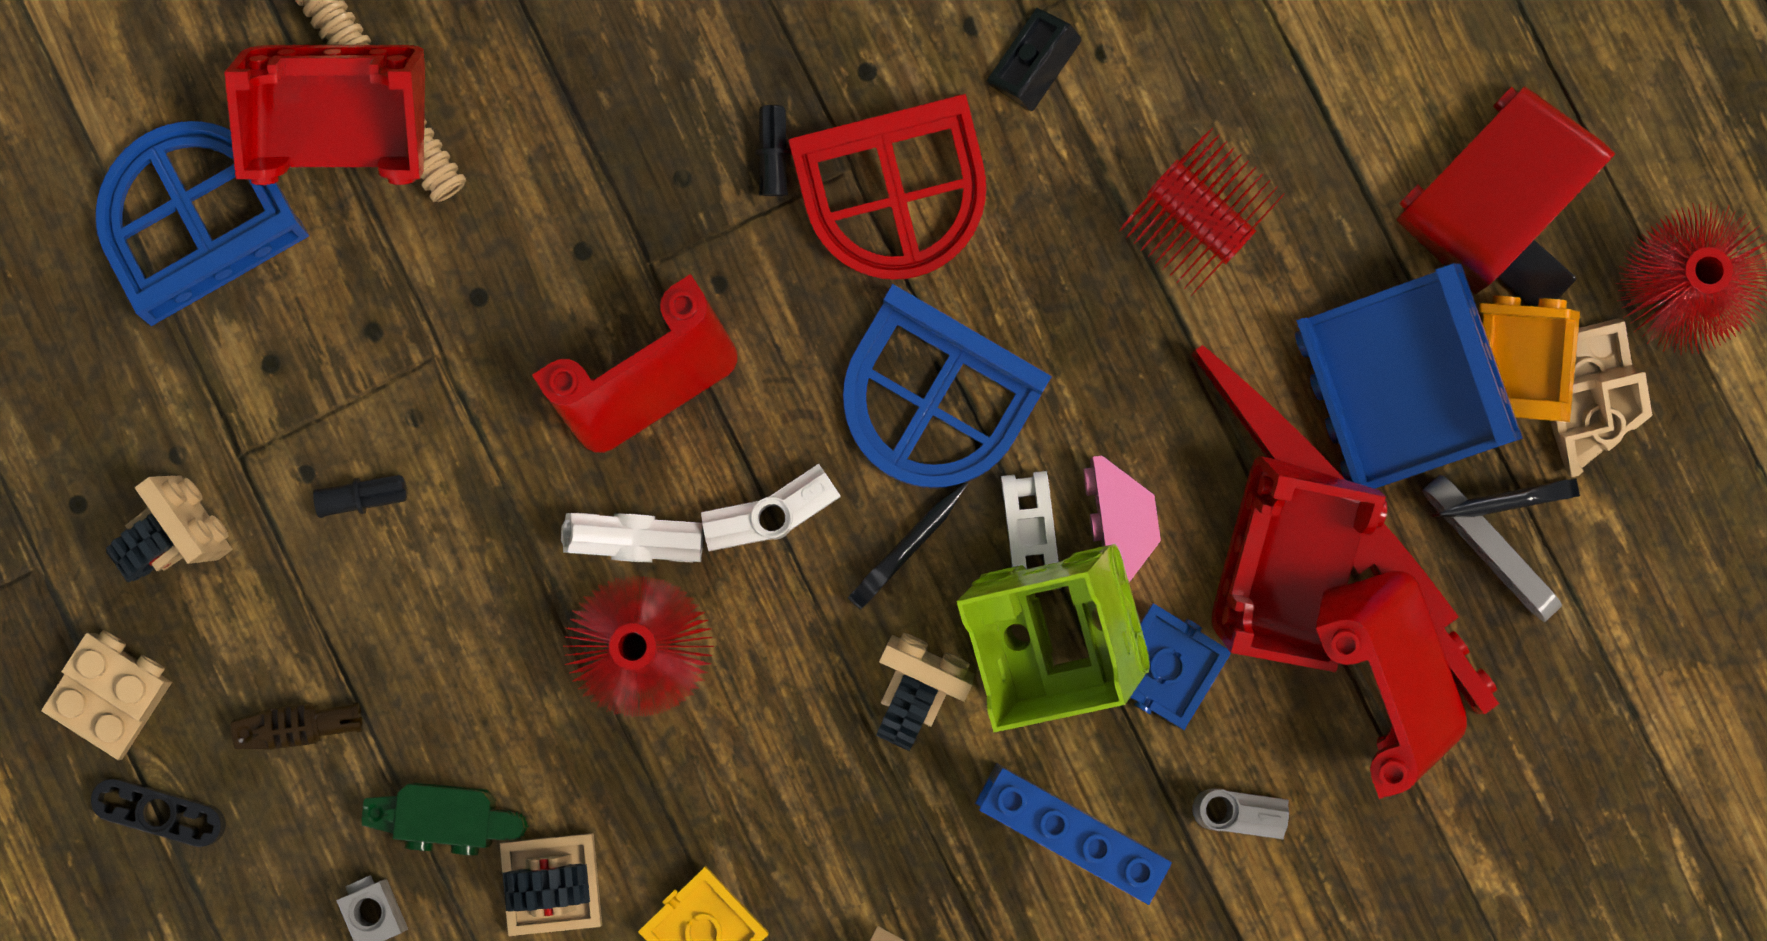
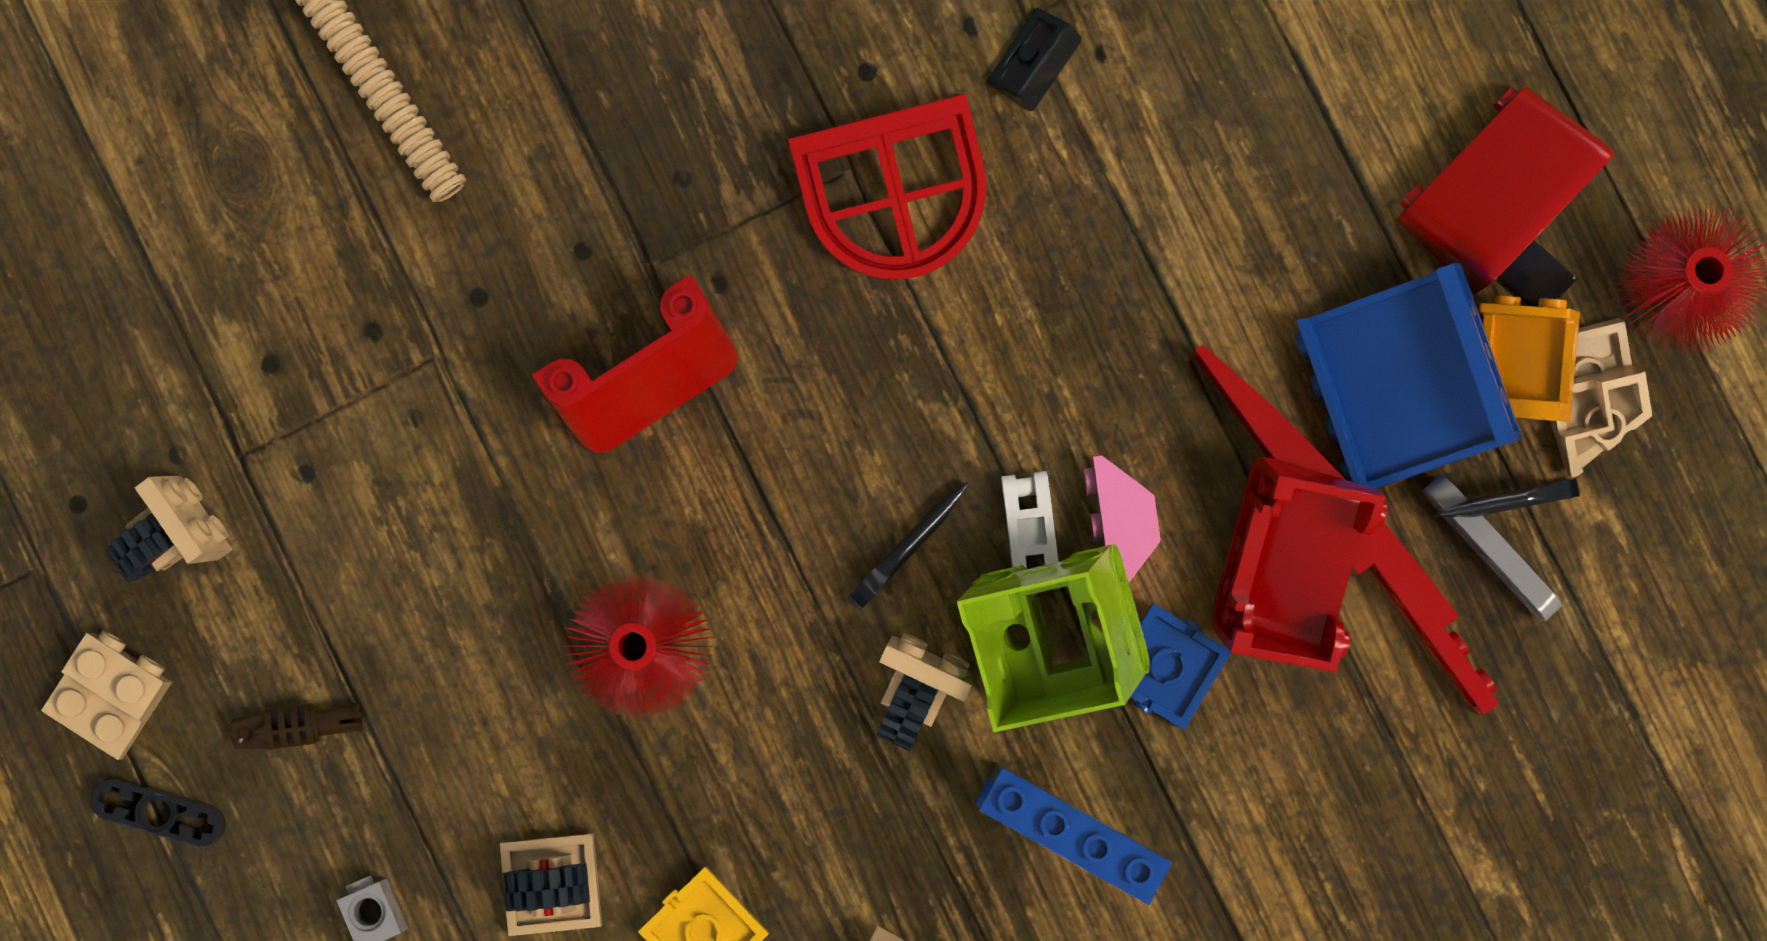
blue window [96,121,309,326] -> none
red windscreen [224,45,425,185] -> none
black axle [313,475,408,518] -> none
dark green hinge [362,782,530,855] -> none
white piece [561,513,703,563] -> none
white piece [701,464,841,552] -> none
black axle [755,105,791,197] -> none
blue window [843,284,1052,488] -> none
red piece [1119,127,1285,296] -> none
light grey piece [1192,789,1289,840] -> none
red windscreen [1316,571,1467,799] -> none

